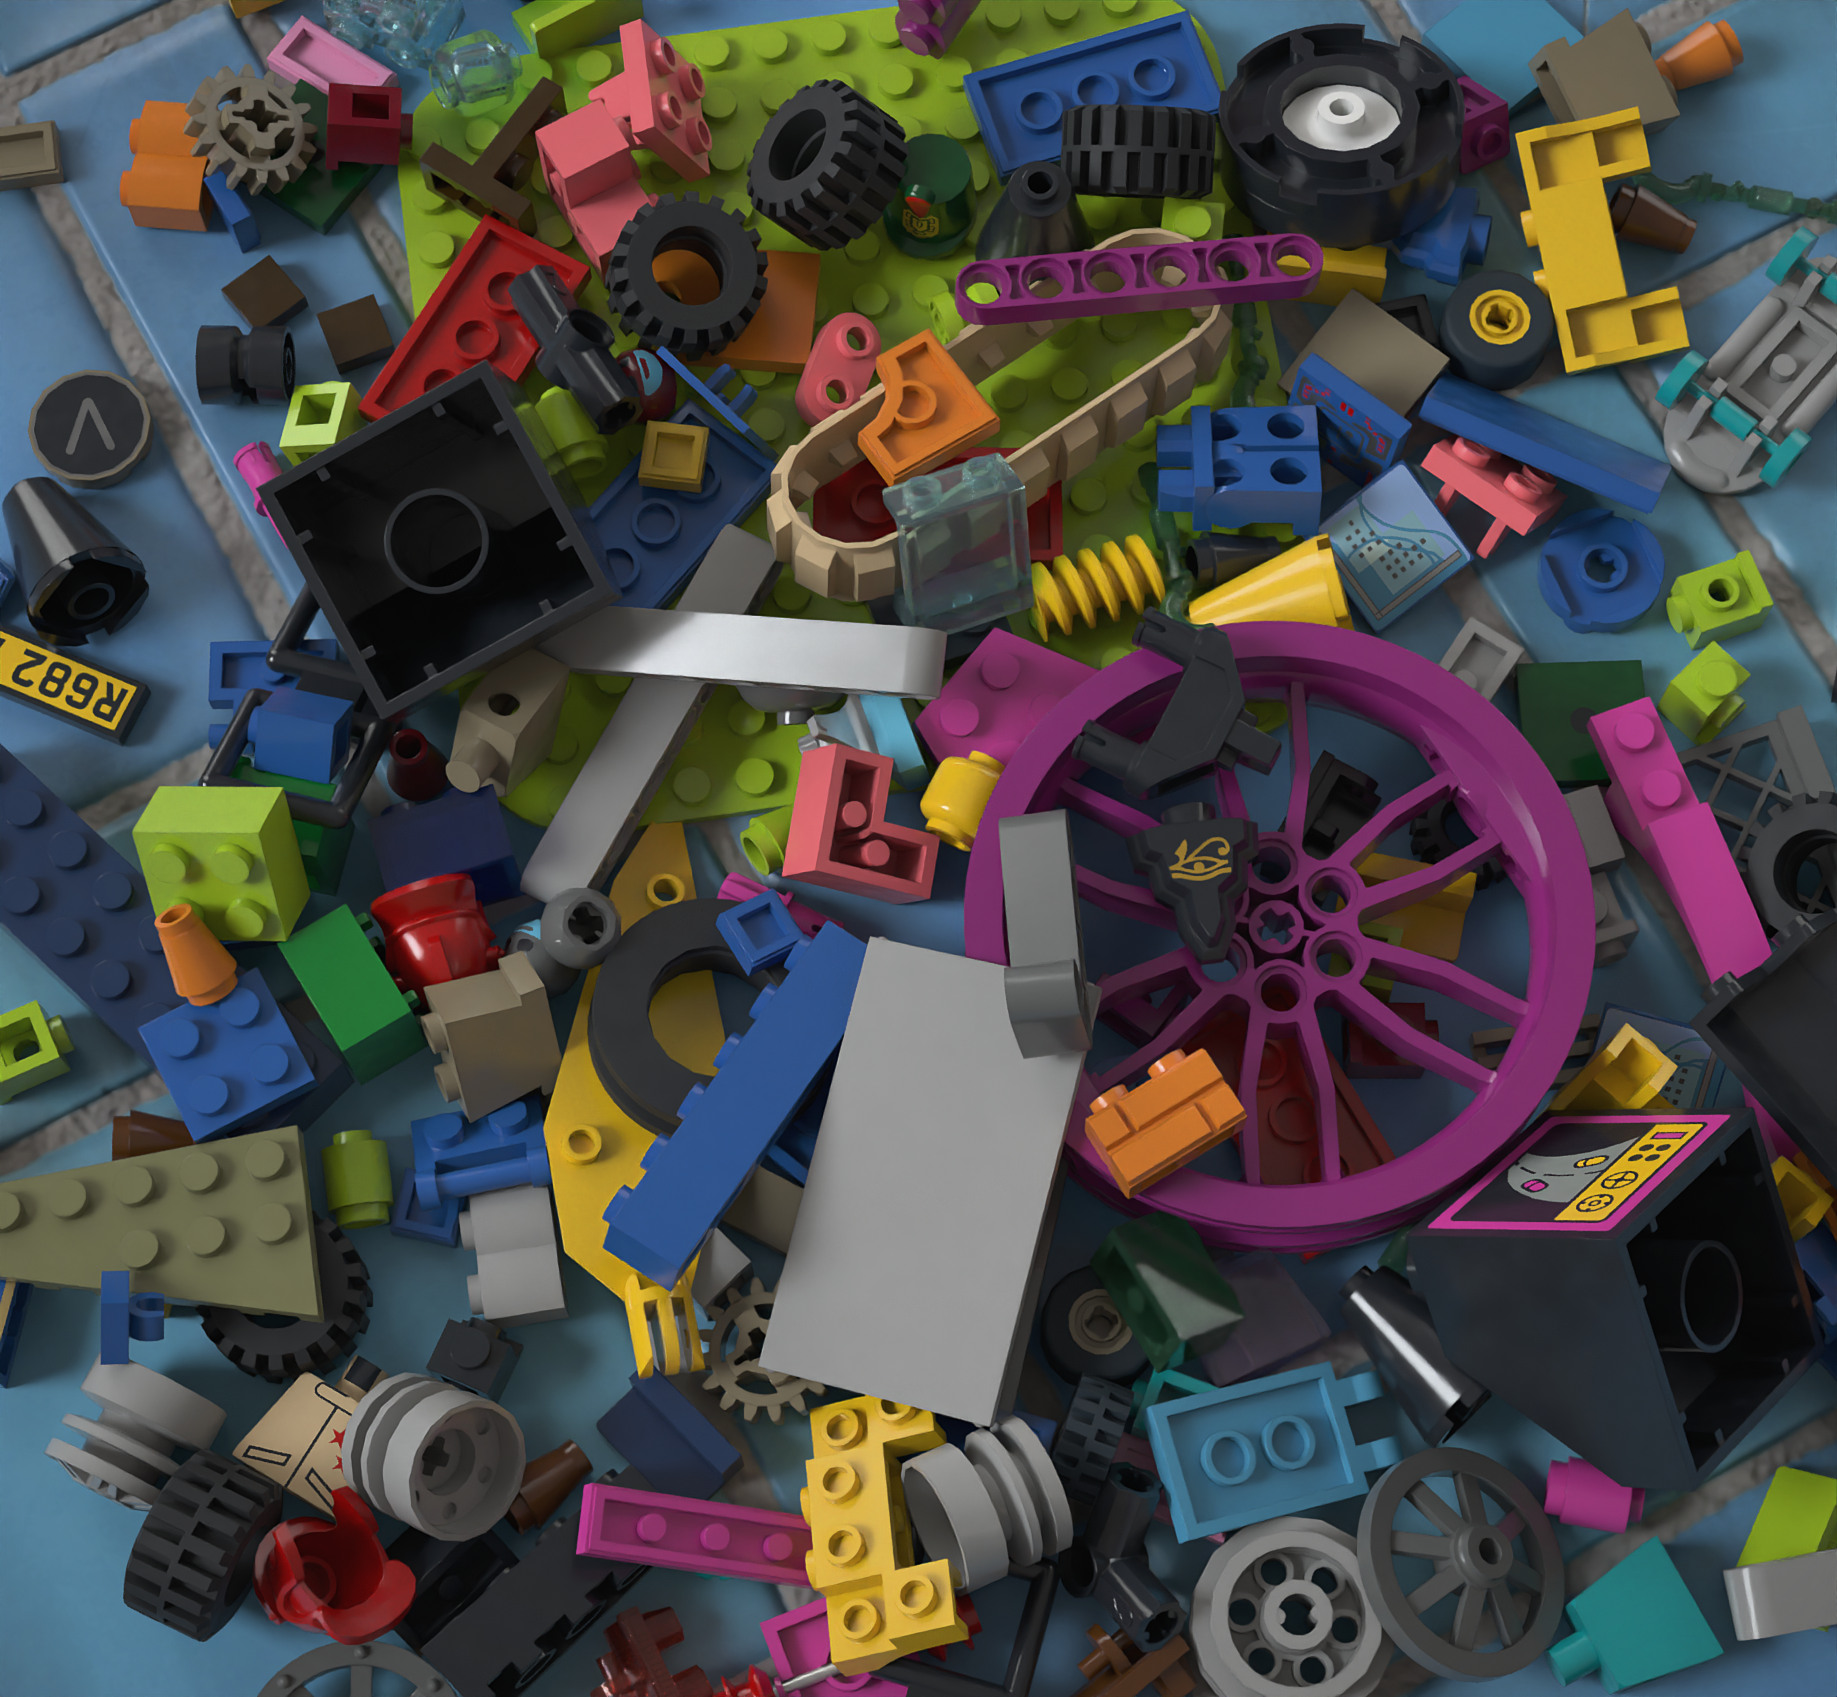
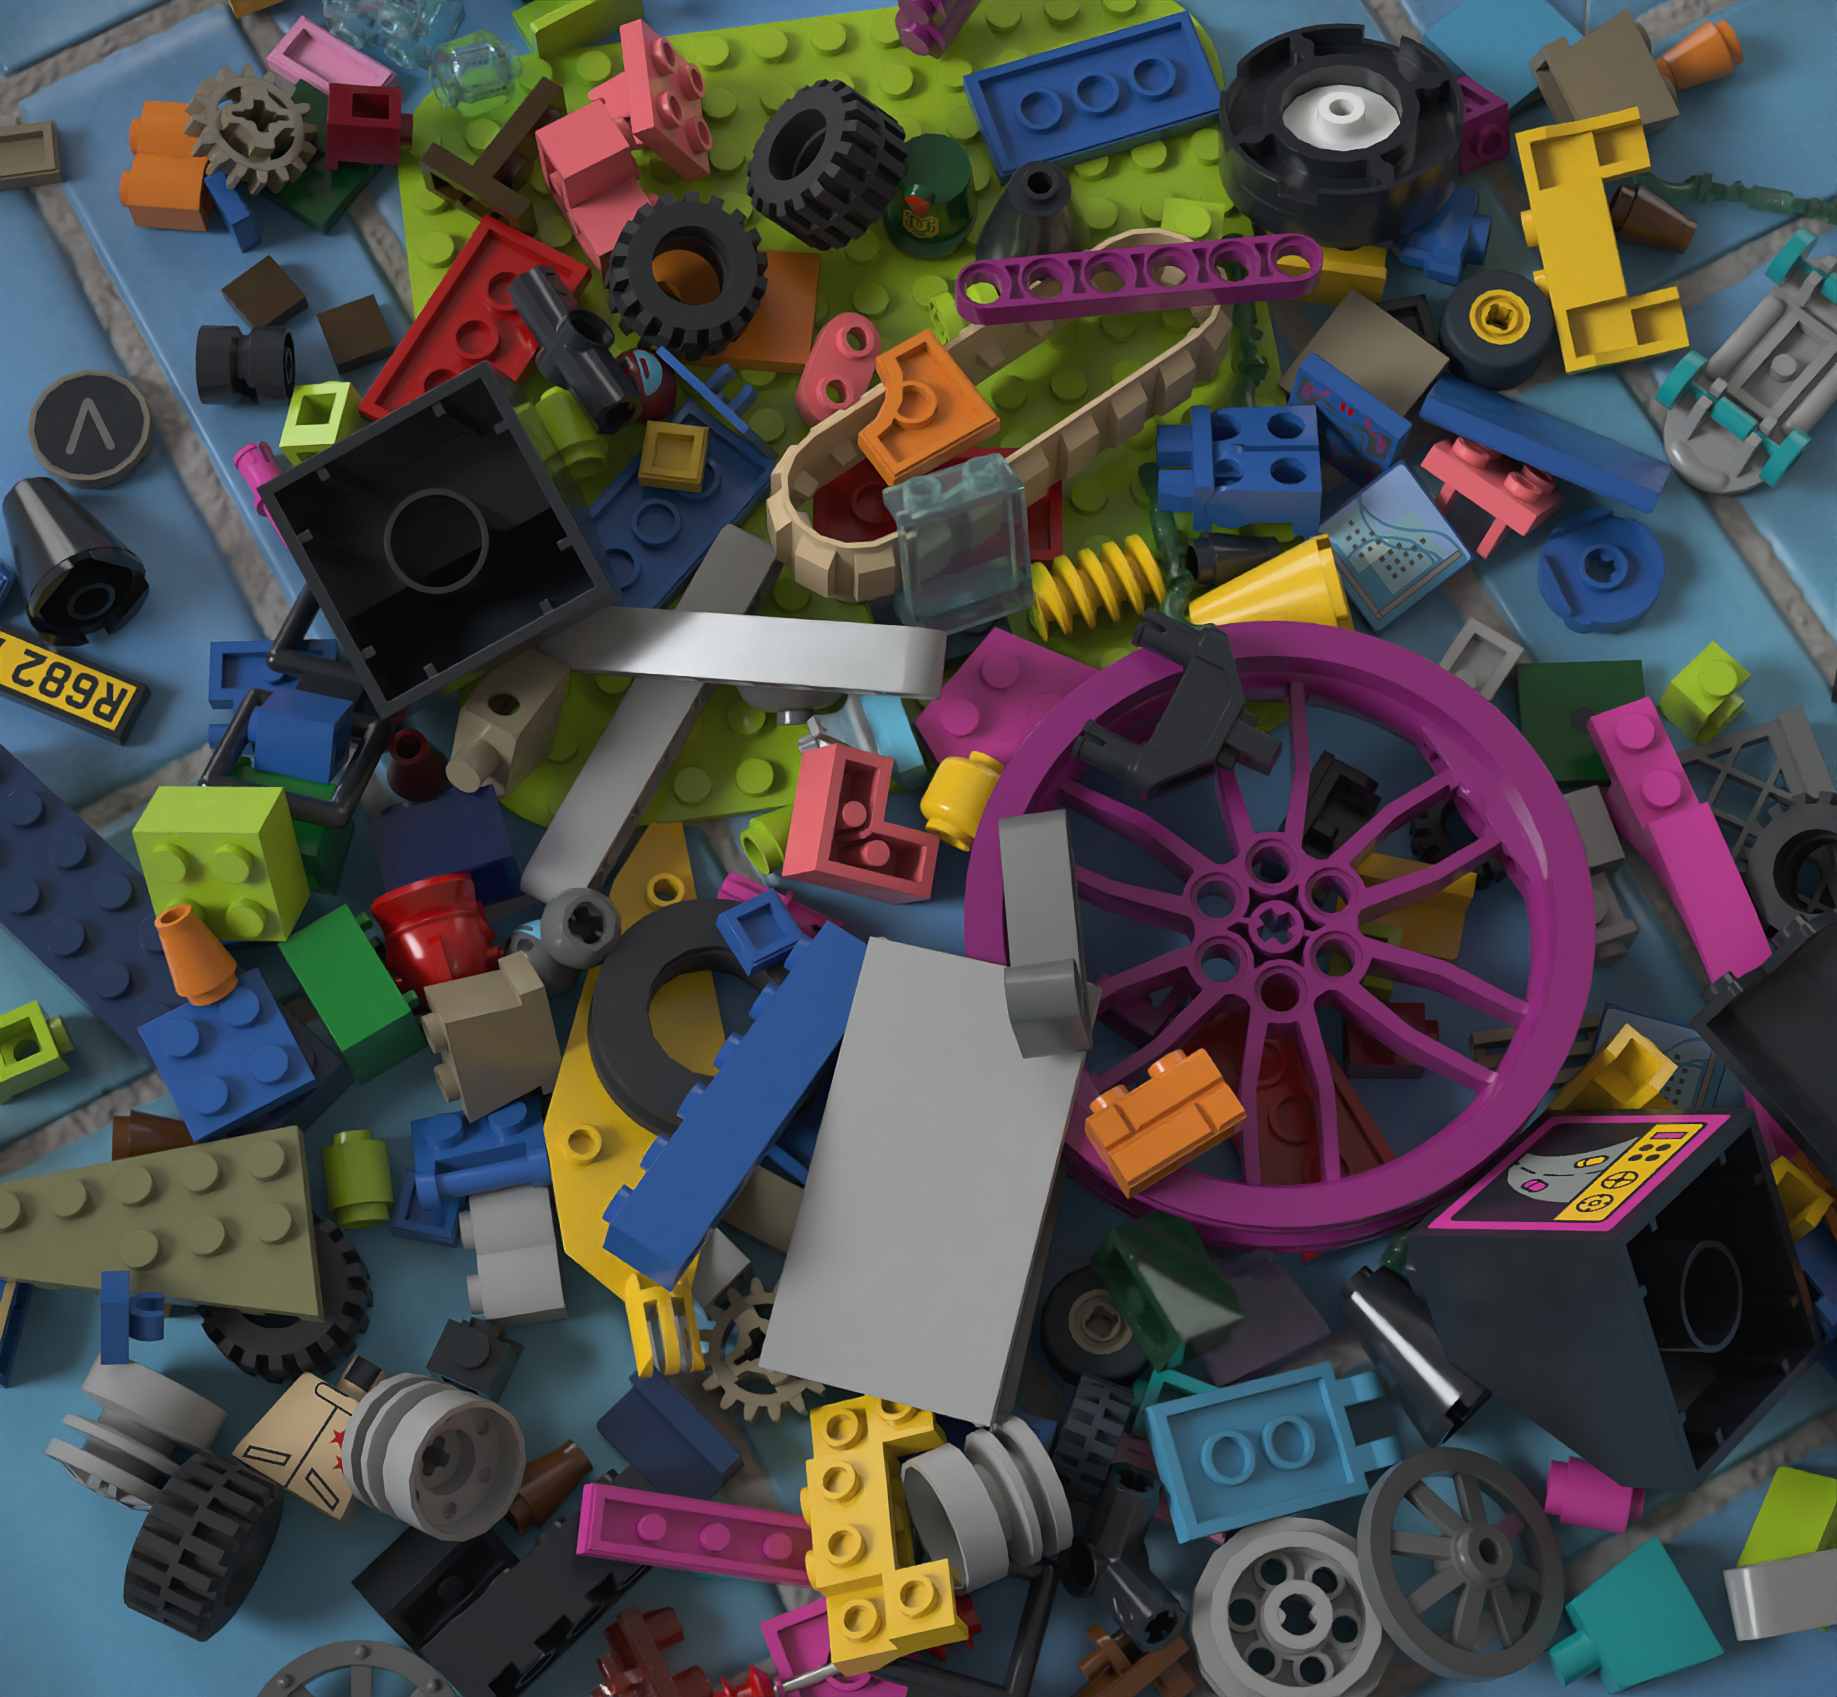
red helmet [252,1486,416,1645] -> none
black tyre [1060,104,1216,199] -> none
black rock [1125,802,1259,965] -> none
lime brick [1666,549,1774,651] -> none

